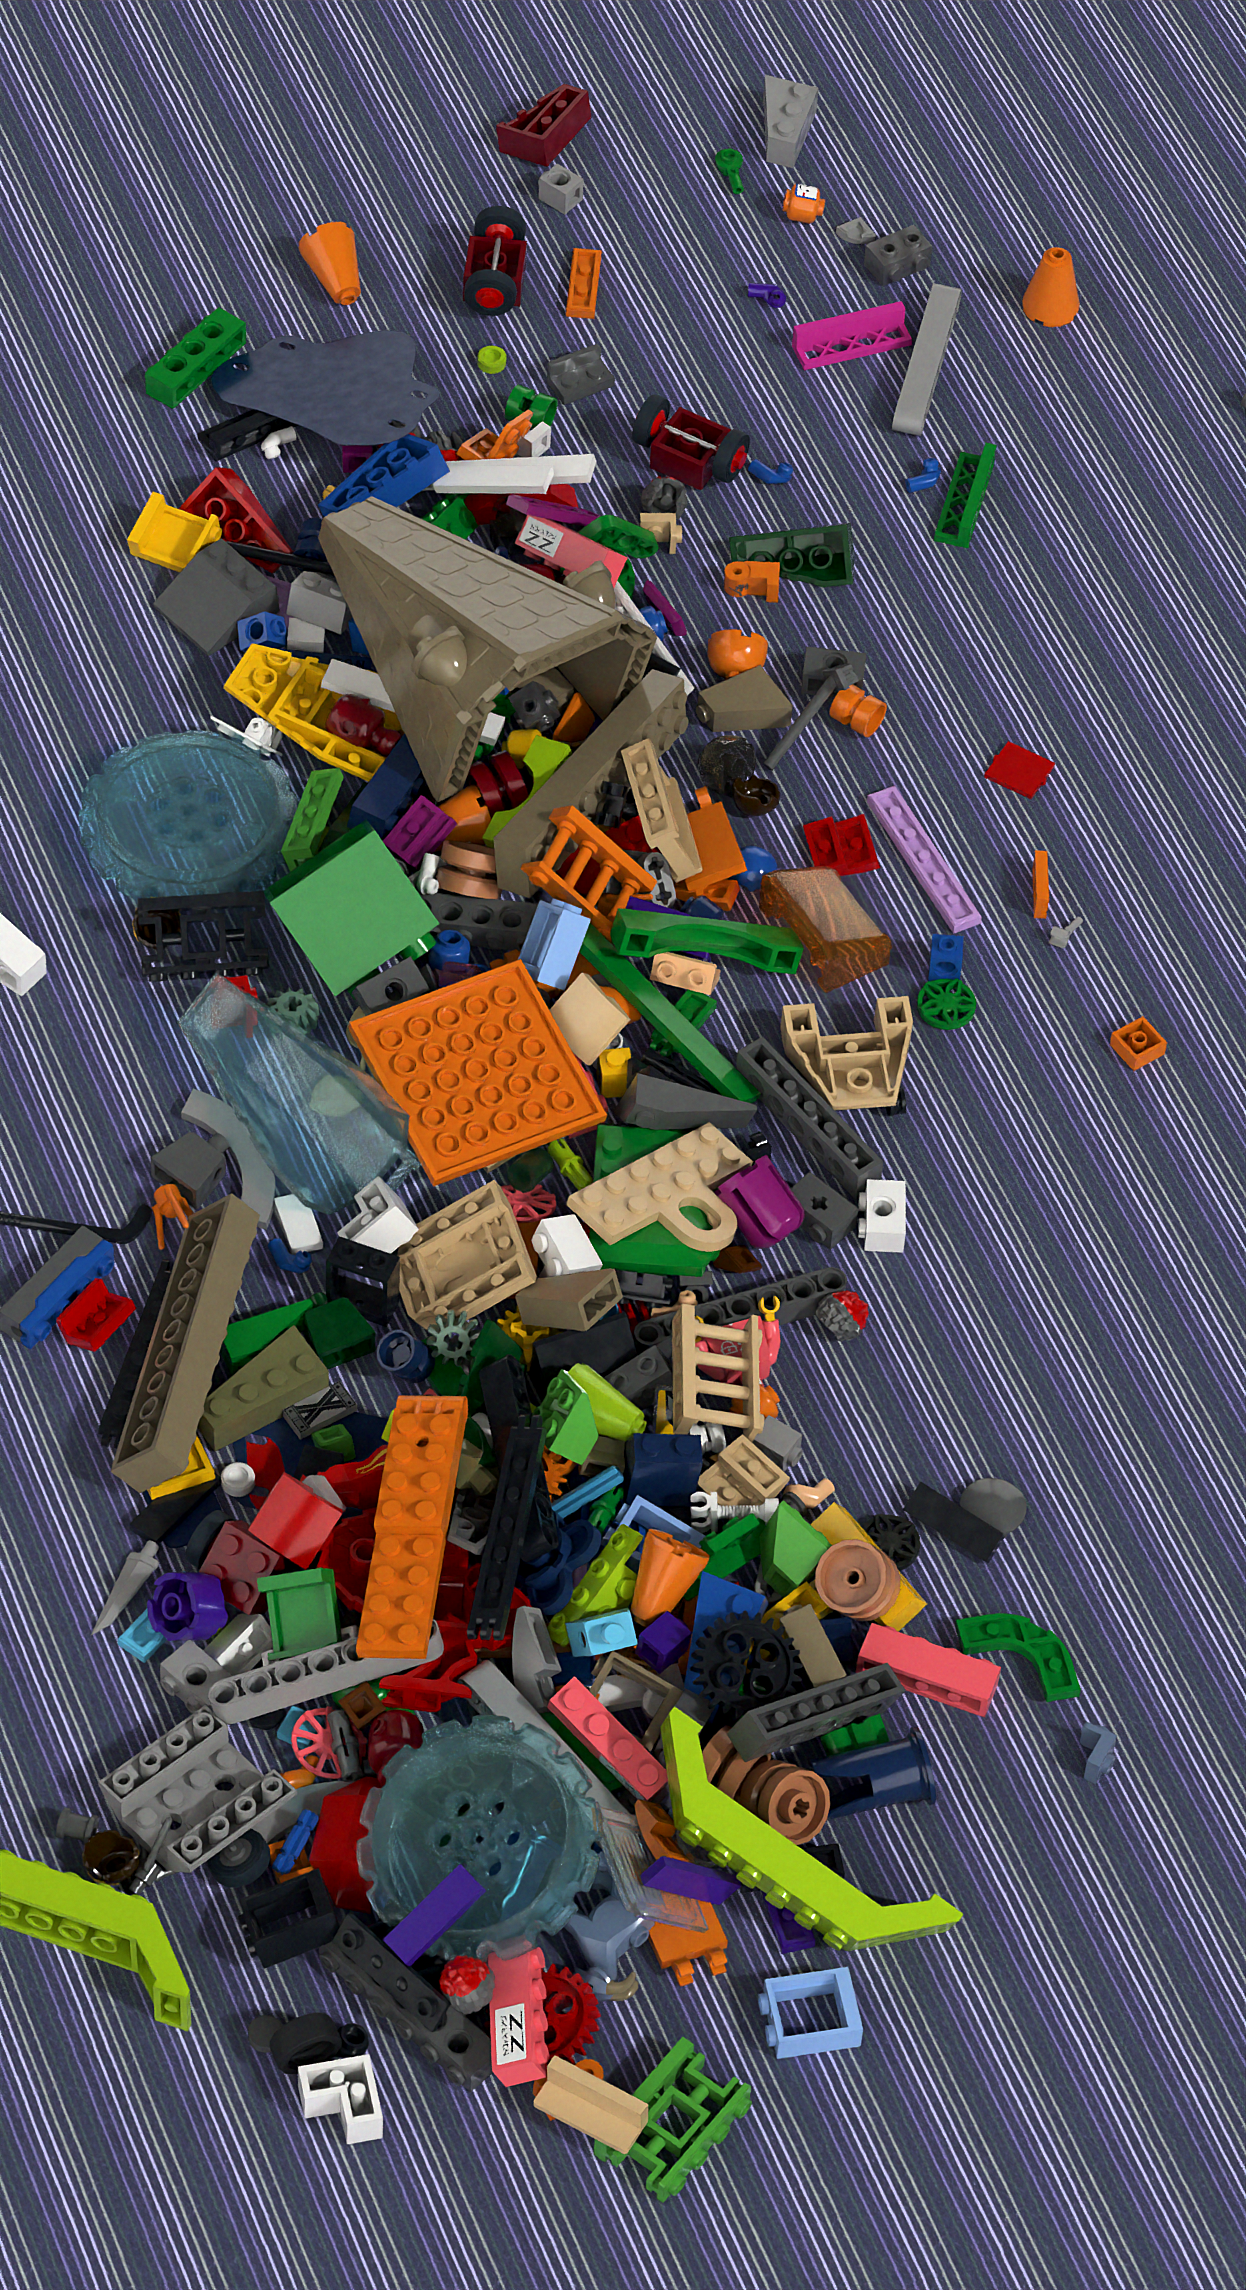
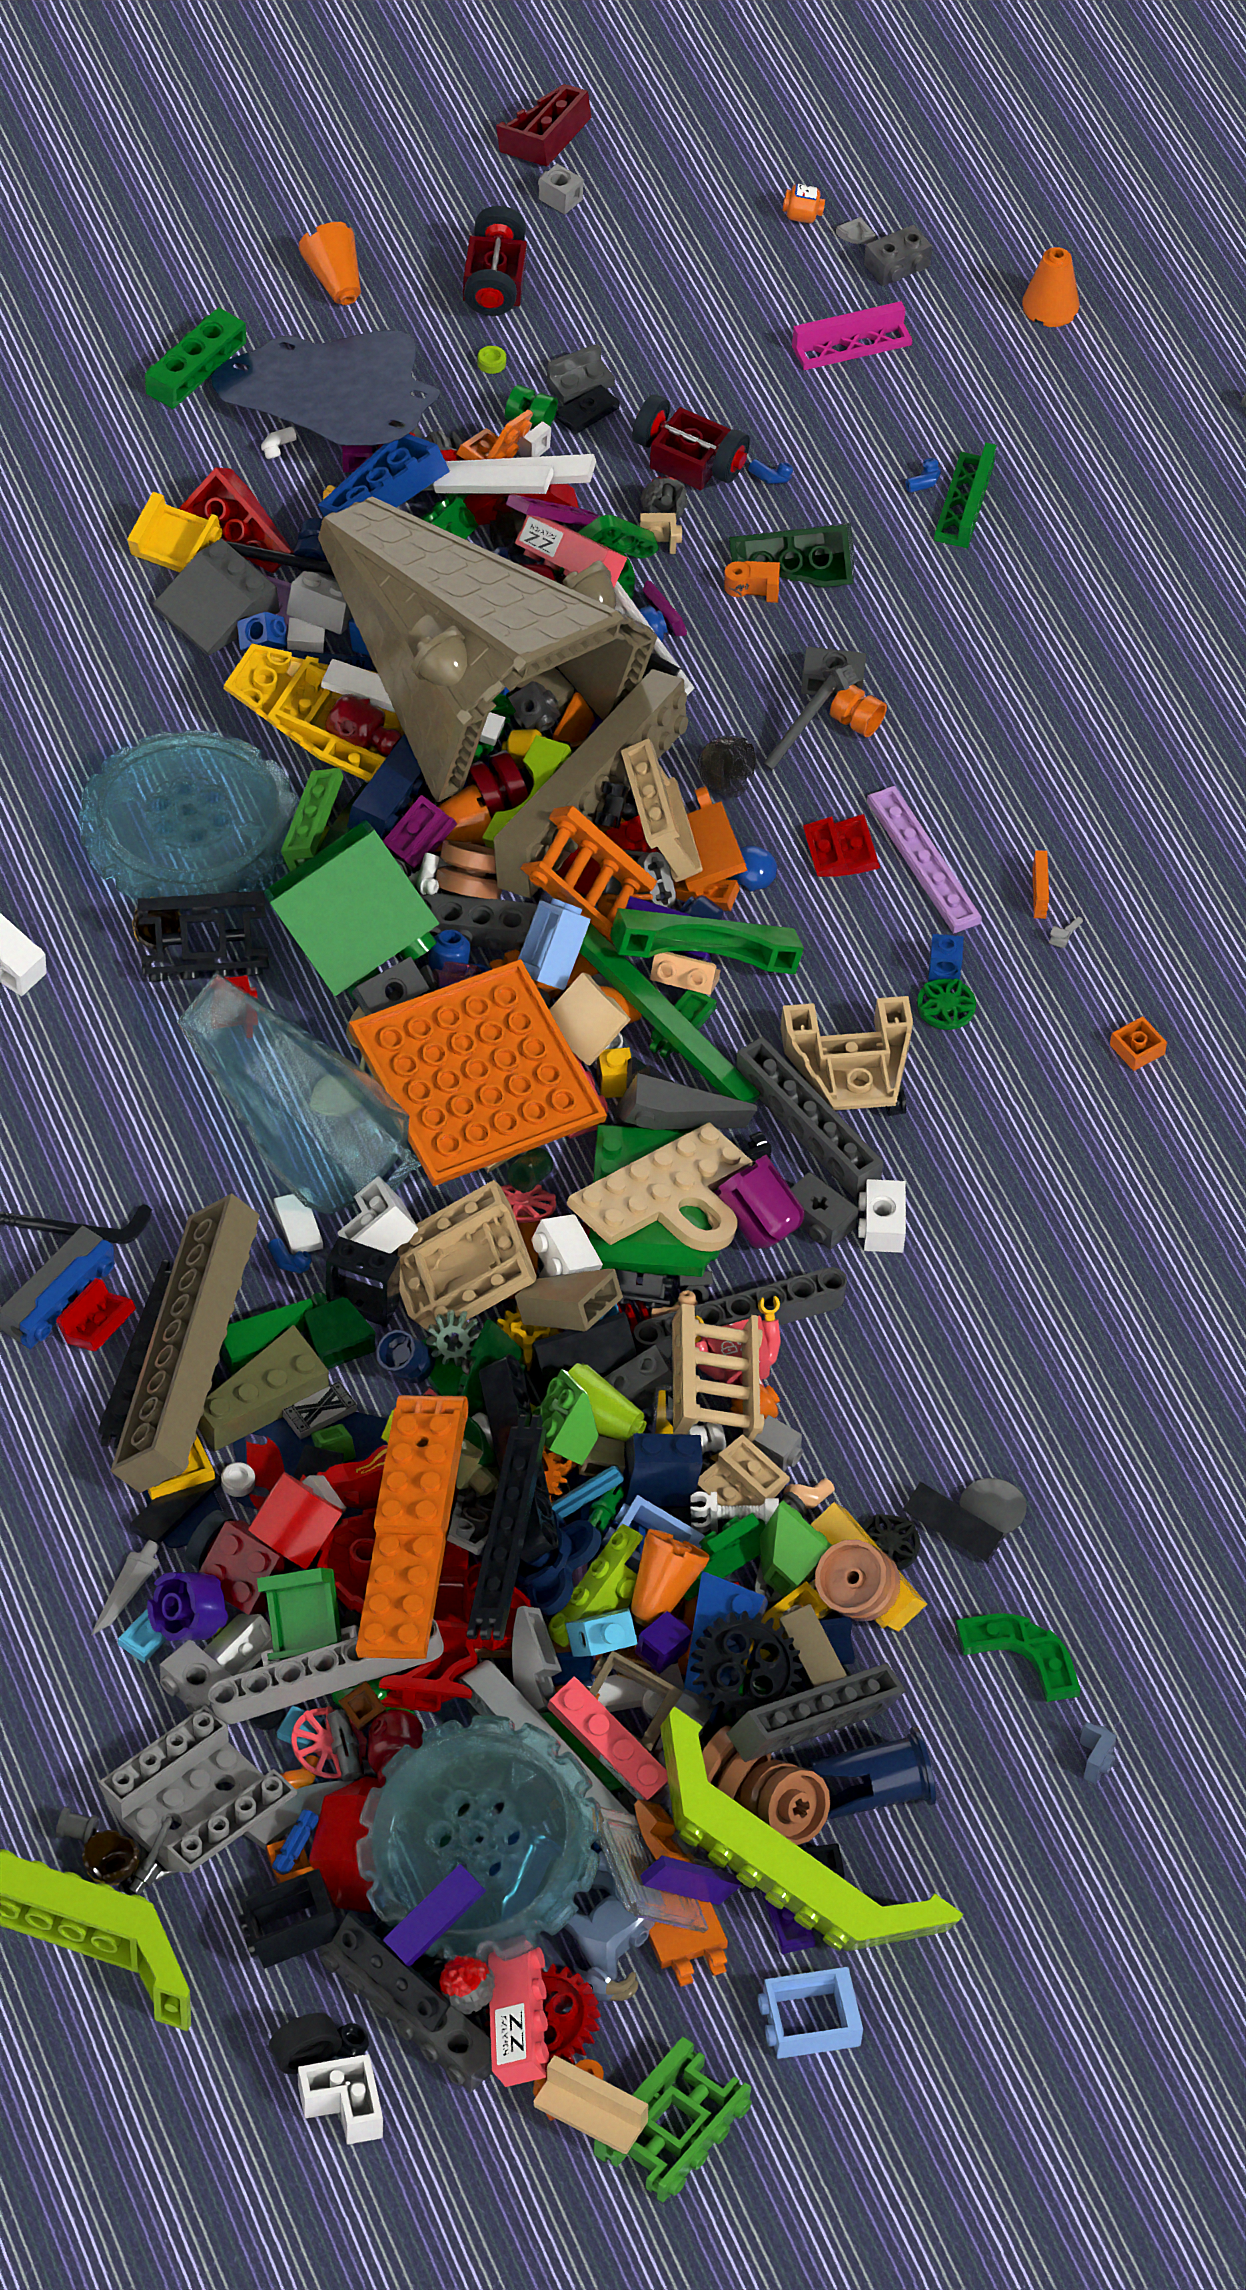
dark grey torso [151,1132,229,1210] -> none
orange plant [152,1184,194,1250] -> none
light grey tile [181,1088,275,1230] -> none
black fence [197,409,298,462] -> none
black wheel [208,1828,270,1888] -> none
white hinge [210,716,283,757] -> none
dark grey piece [248,2015,282,2053] -> none
sand green gear [265,987,319,1041] -> none
lime axle [547,1138,593,1191] -> none
orange tile [566,248,602,319] -> none
black pin [641,1047,721,1095] -> none
dark tan slope [696,665,793,732] -> none
orange cylinder [707,629,768,680] -> none
reddish brown slope [712,1245,763,1274] -> none
green plate [715,148,744,194] -> none
dark brown hair [732,774,780,816] -> none
dark purple arm [748,283,786,308] -> none
clear orange windscreen [759,866,892,993] -> none
light grey wedge [763,75,819,168] -> none
dark grey piece [815,1290,869,1342] -> none
green leg [820,1713,890,1756] -> none
coral brick [856,1623,1001,1717] -> none
light grey beam [892,283,962,436] -> none
red piece [984,741,1055,799] -> none
none -> black plate [556,384,620,435]

